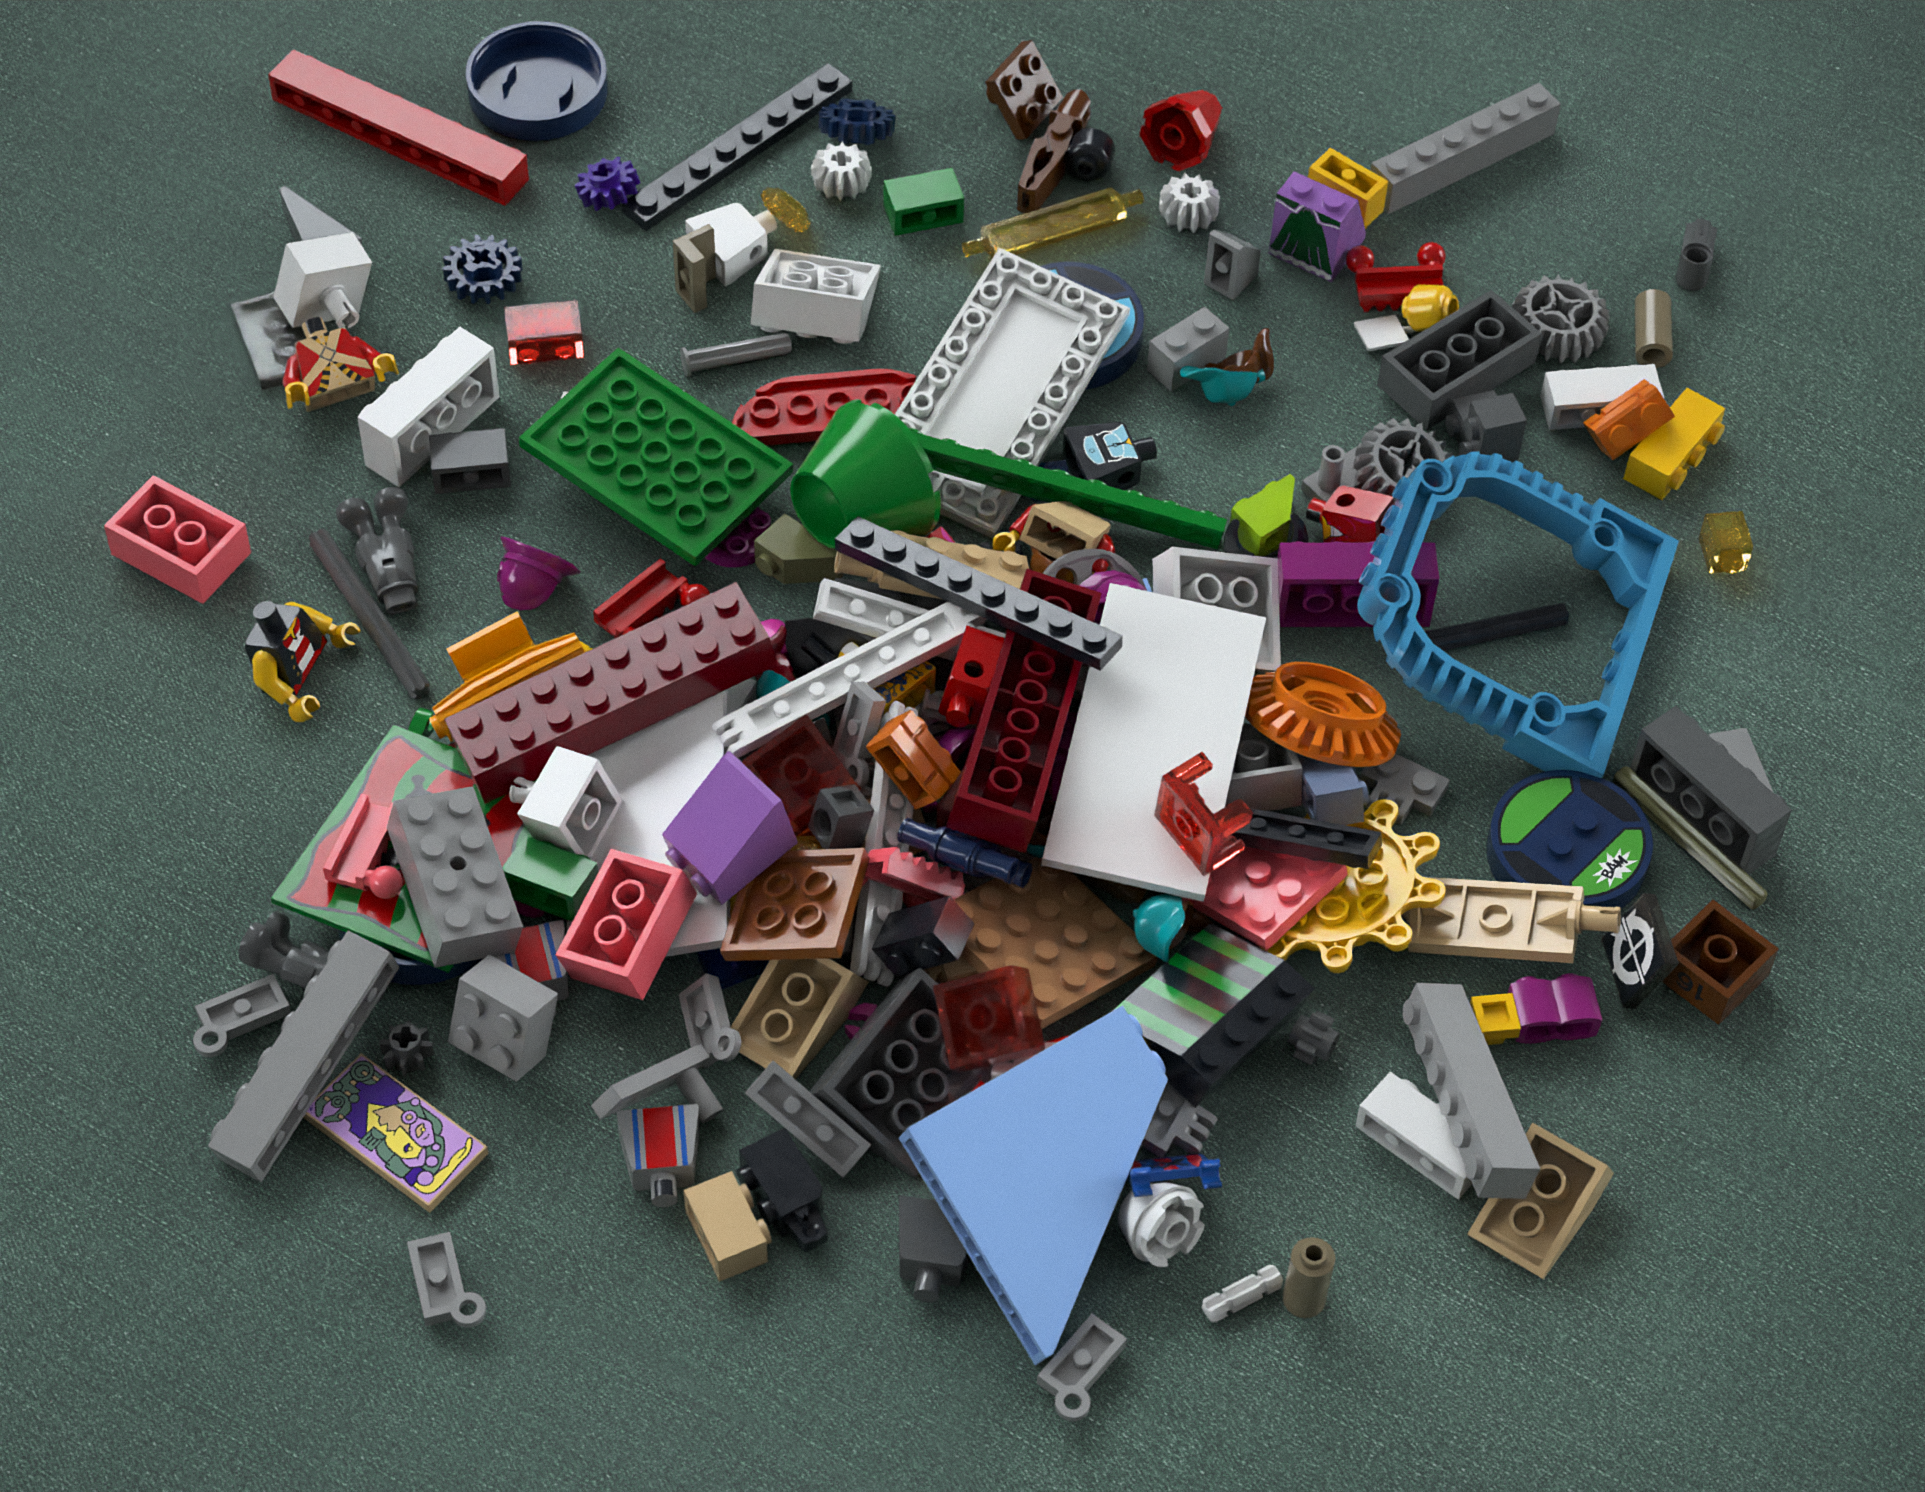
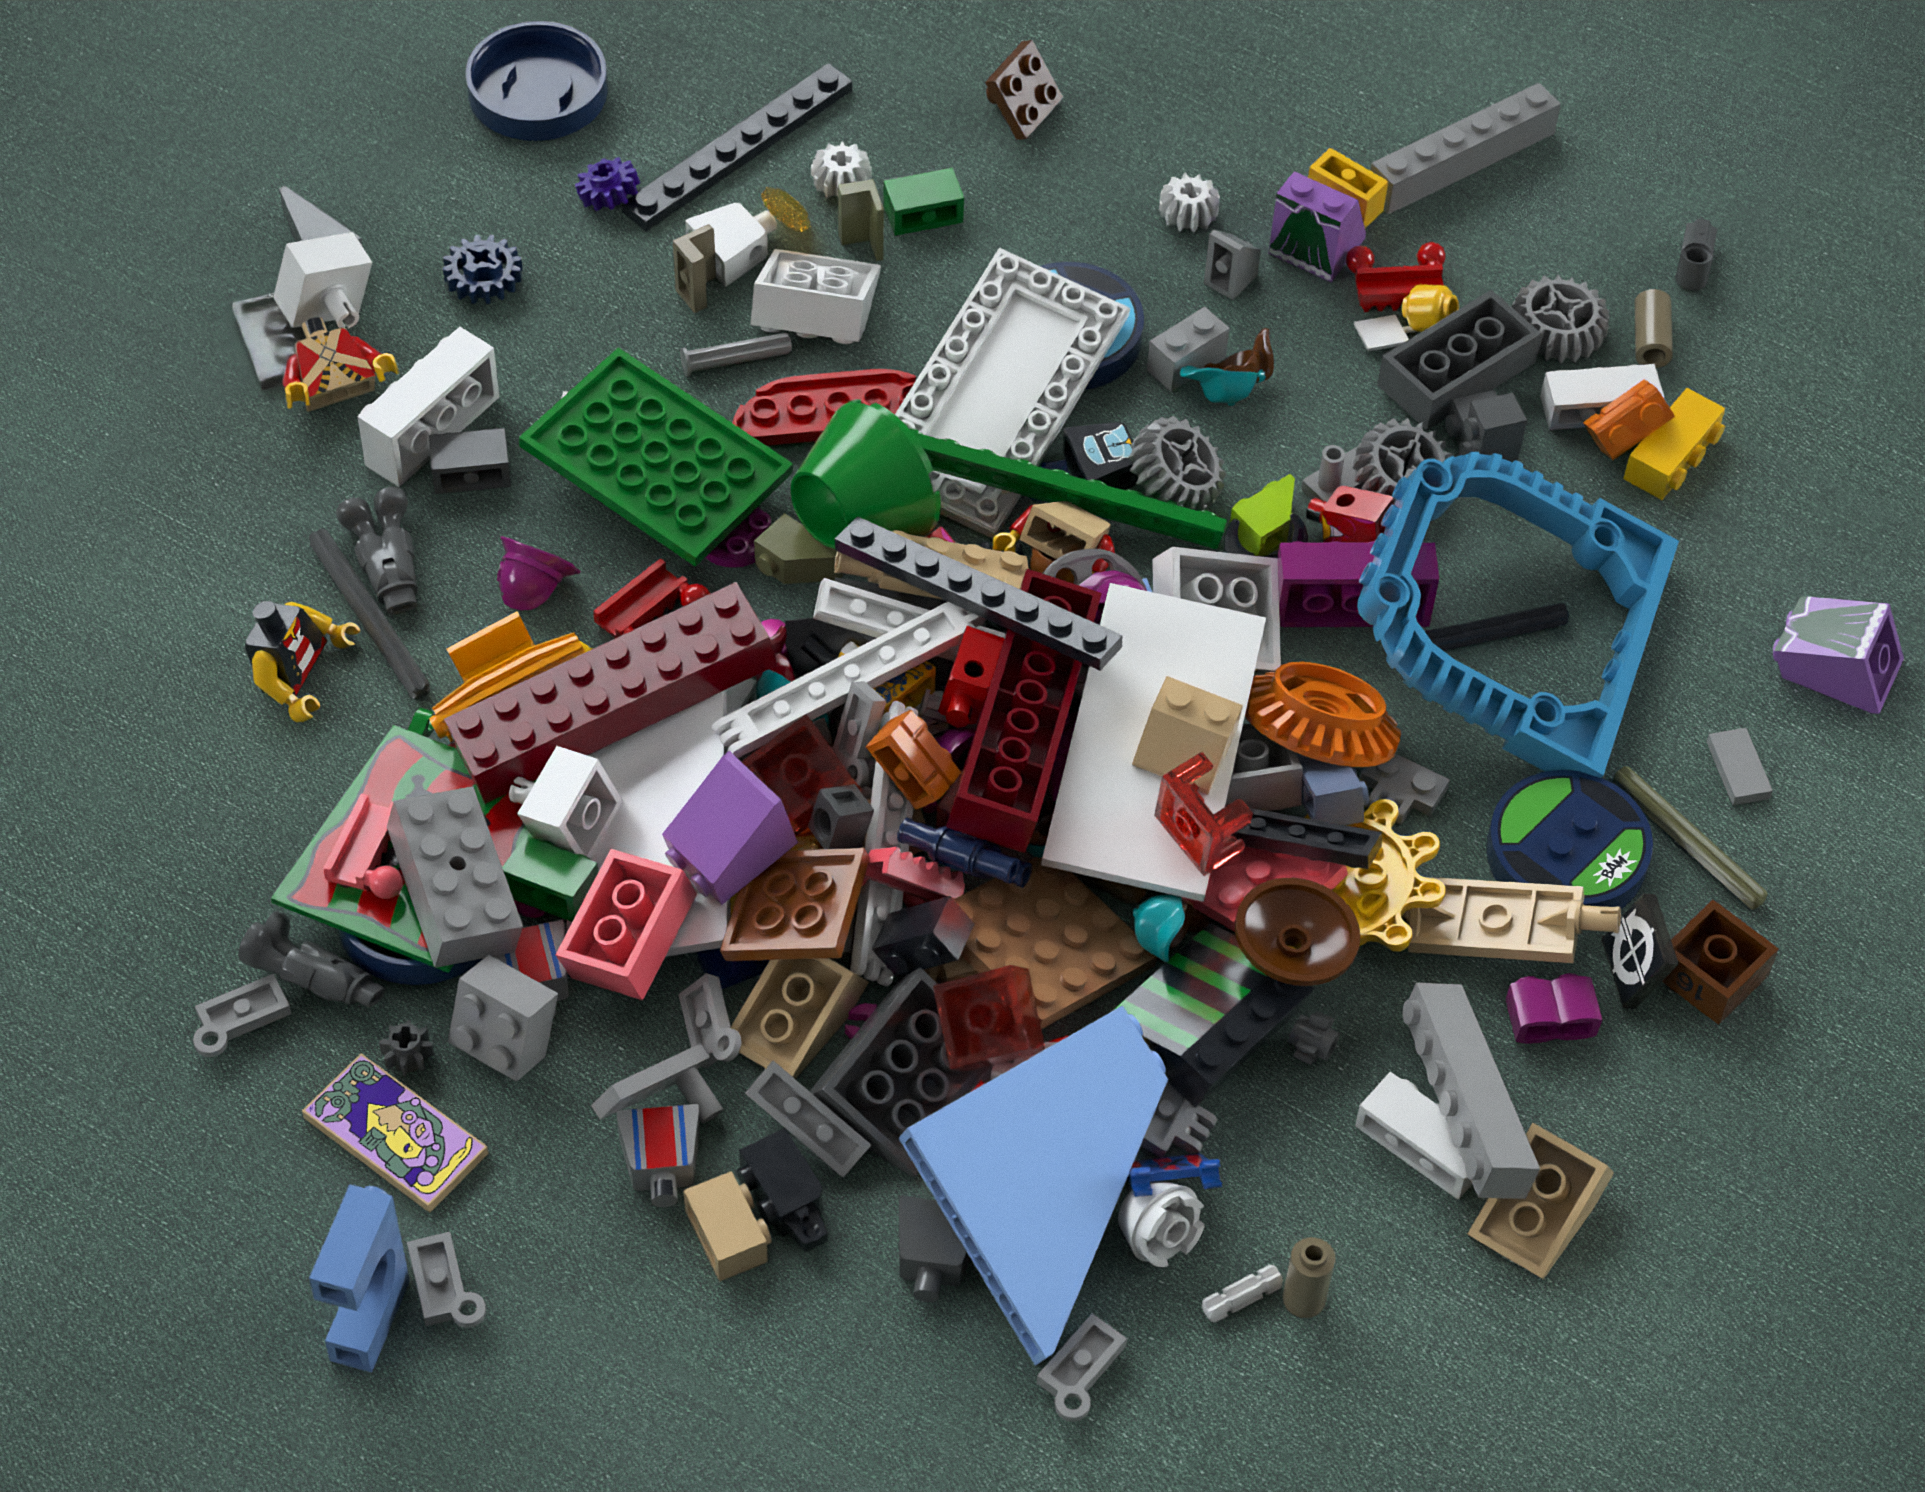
coral brick [104,475,251,604] -> none
light grey brick [208,930,400,1182] -> none
brick [268,49,529,206] -> none
clear red brick [504,300,584,365] -> none
dark blue gear [819,98,895,145] -> none
clear yellow plate [962,187,1144,257] -> none
reddish brown arm [1017,90,1091,215] -> none
black head [1066,128,1115,181] -> none
red cone [1140,90,1222,172] -> none
yellow tile [1470,993,1521,1045] -> none
dark grey brick [1630,706,1792,875] -> none
clear yellow brick [1698,511,1754,573] -> none
none -> medium blue arch [309,1185,410,1372]
none -> olive panel [838,179,884,261]
none -> light grey gear [1128,416,1227,511]
none -> tan slope [1132,676,1243,794]
none -> reddish brown dish [1235,878,1360,986]
none -> medium lavender slope [1773,596,1904,714]

